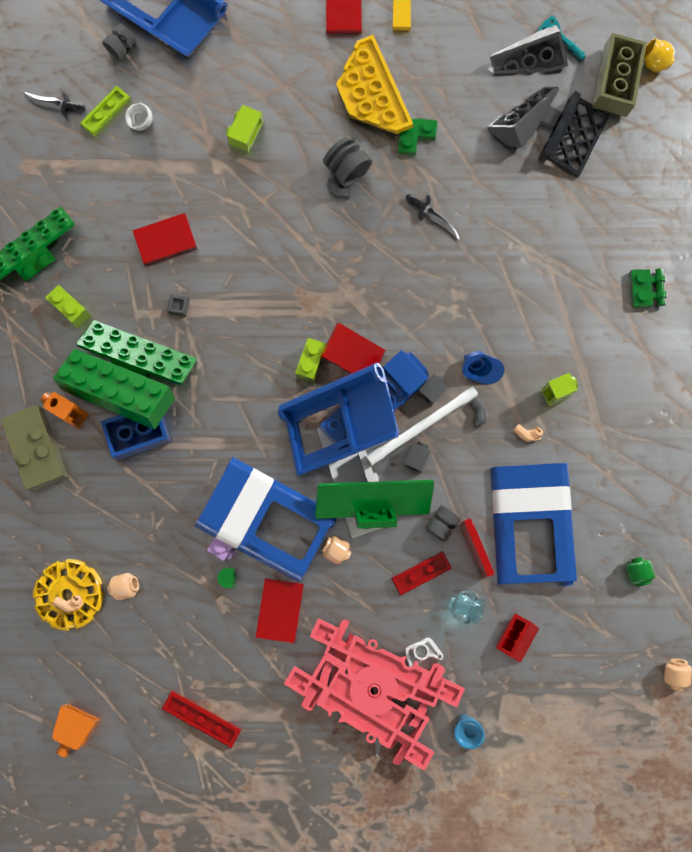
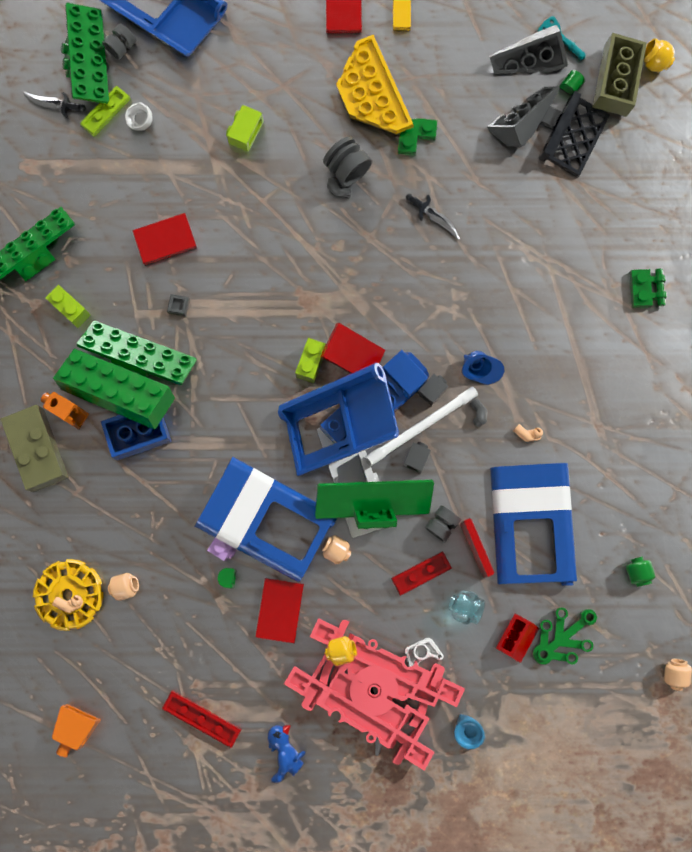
lime piece [541,372,578,407] -> none
none -> green bracket [61,3,109,104]
none -> blue animal [268,725,306,783]
none -> yellow head [325,636,357,666]
none -> green plant [533,608,597,665]
none -> green brick [559,70,585,95]

